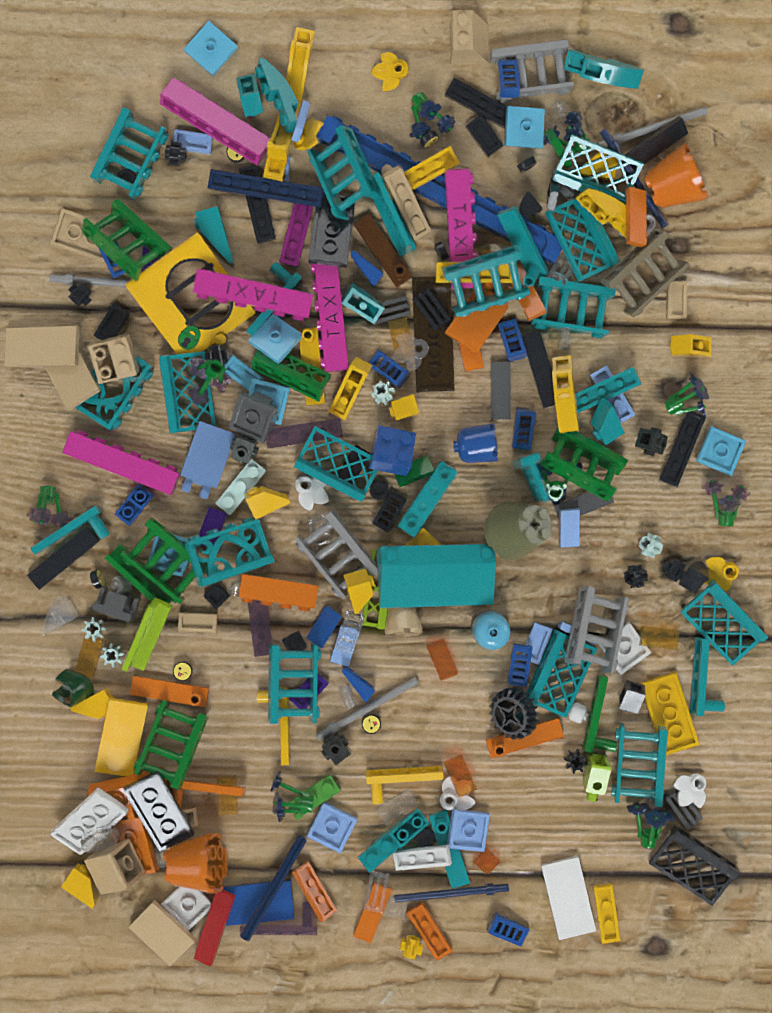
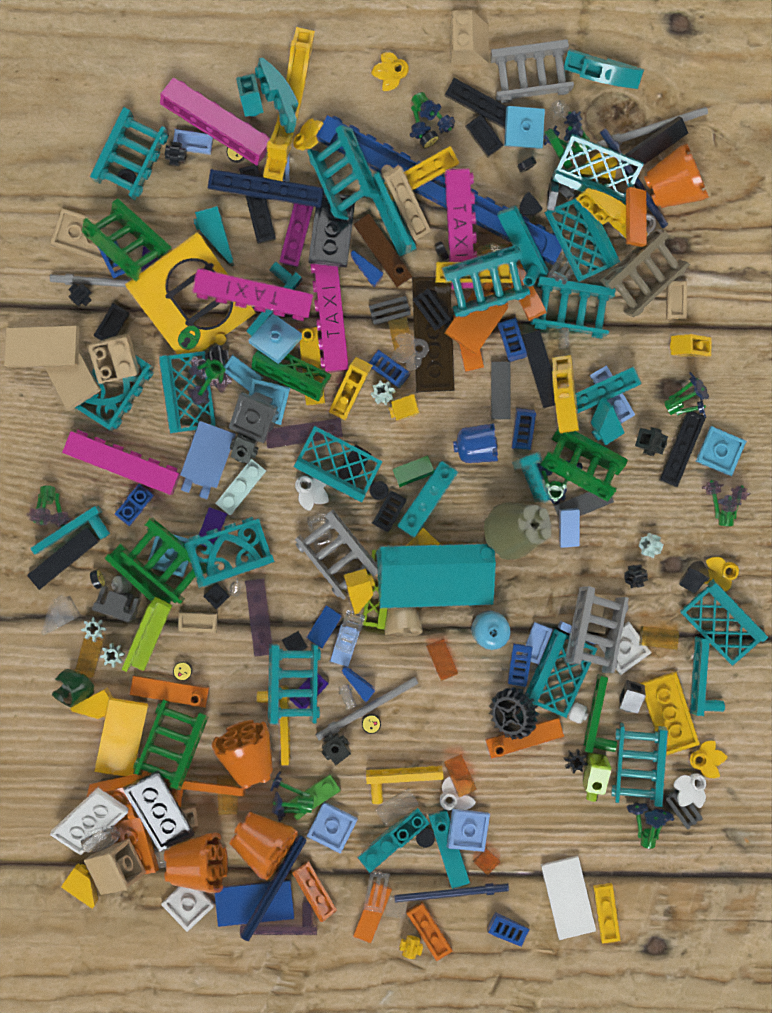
tan tile [128,900,196,966] -> none
medium azure plate [183,21,238,76] -> none
red tile [193,890,236,967] -> none
orange brick [237,574,319,612] -> none
yellow slope [244,486,290,520] -> none
light blue tile [291,100,310,142] -> none
teal slope [341,283,385,324] -> none
blue brick [369,425,416,476] -> none
white tile [393,845,452,871] -> none
blue slope [498,60,520,98] -> none
black fence [649,824,741,906] -> none
black gear [662,559,687,582] -> none
none -> orange cone [212,720,273,789]
none -> orange cone [229,811,298,880]
none -> yellow plate [689,740,728,778]

